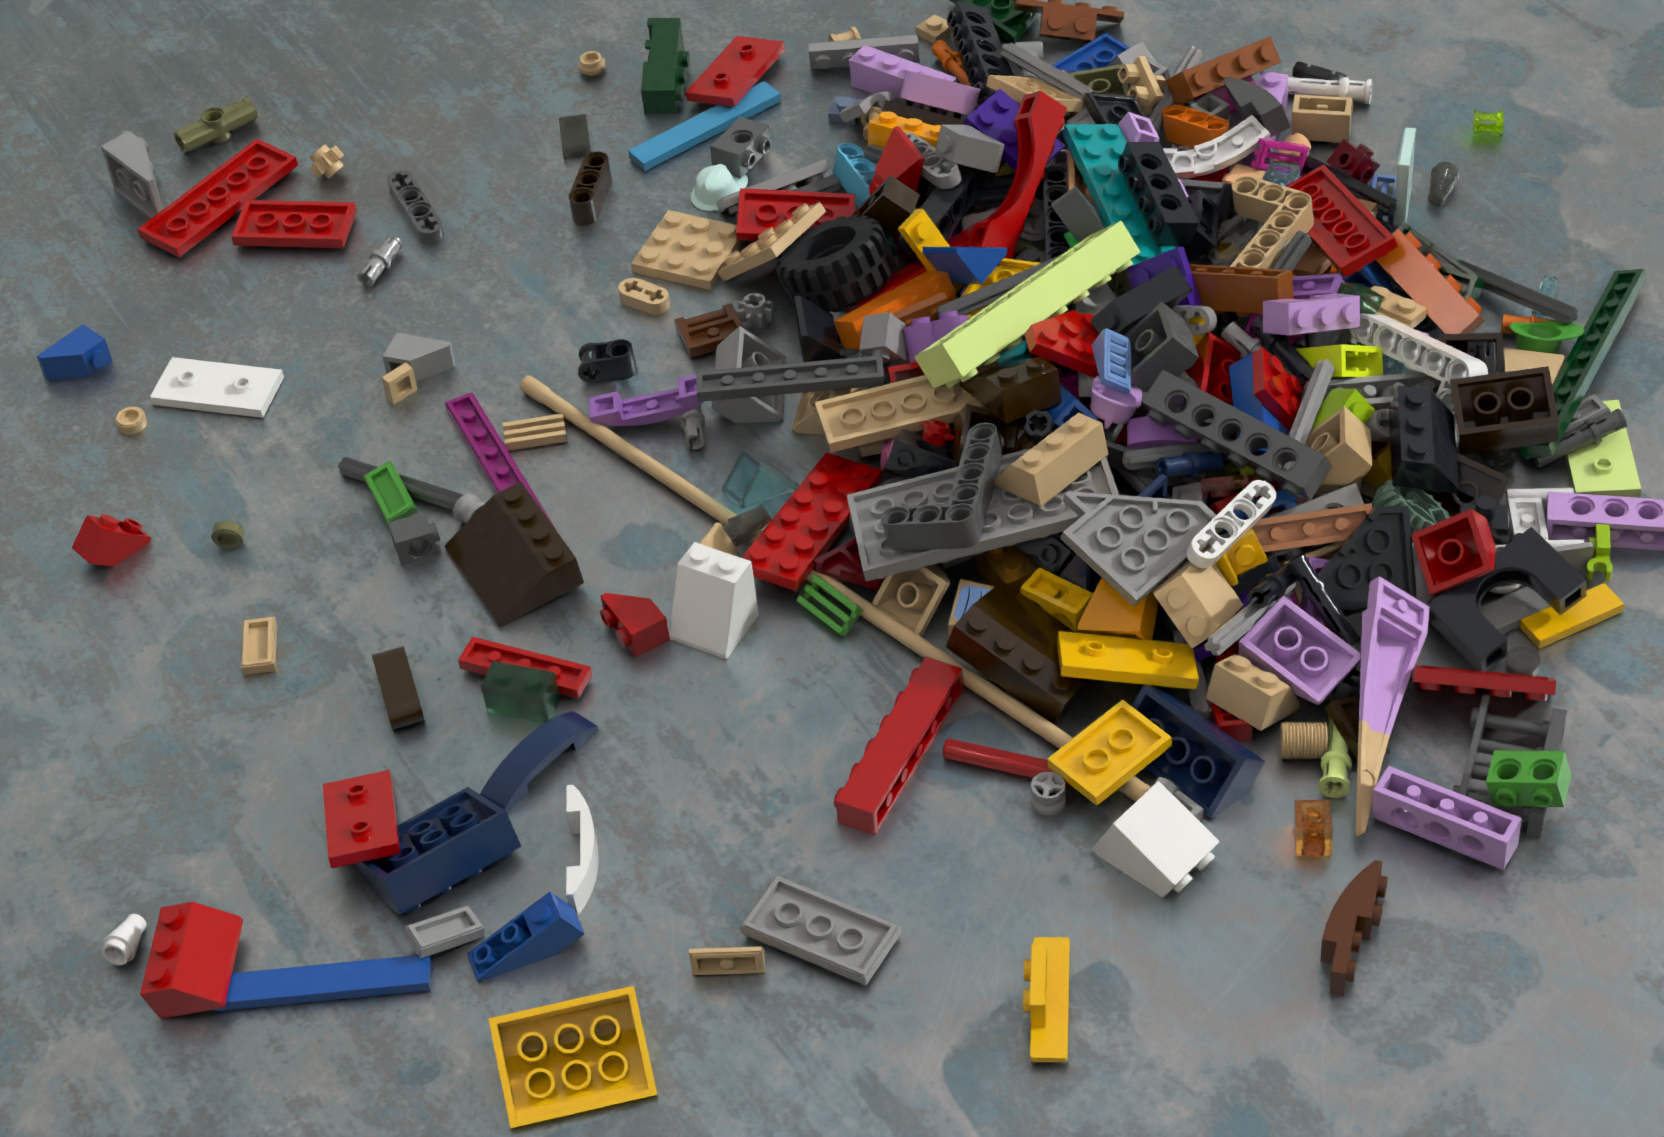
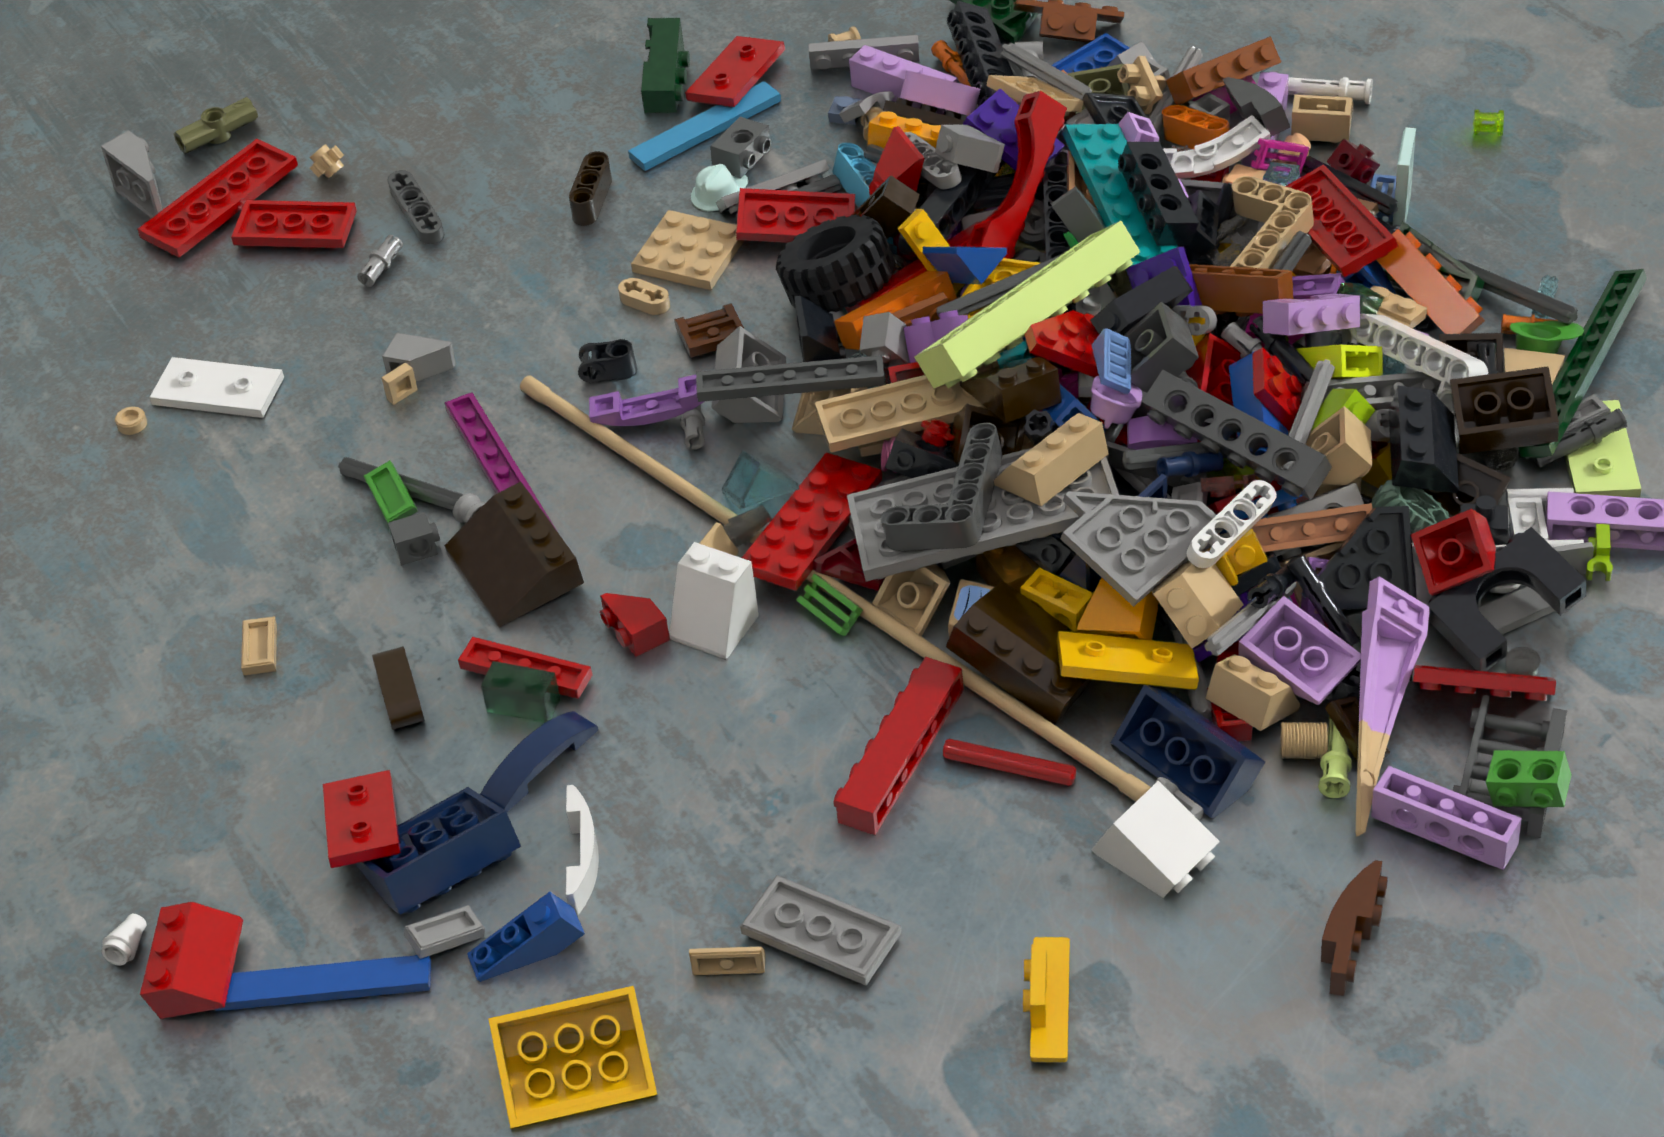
blue slope [37,324,112,380] -> none
red slope [72,514,152,567] -> none
olive tile [211,521,245,549] -> none
tan tile [503,413,567,451] -> none
clear smoke tile [559,114,591,160] -> none
tan plate [578,51,605,76] -> none
tan plate [717,202,826,281] -> none
light grey gear [737,293,774,330] -> none
tan plate [916,14,951,44] -> none
light grey wheel [1031,772,1066,816] -> none
yellow plate [1047,699,1172,806] -> none
black axle [1292,61,1347,81] -> none
clear orange brick [1293,800,1333,857] -> none
clear smoke cone [1428,162,1459,206] -> none
yellow tile [1519,583,1624,649] -> none

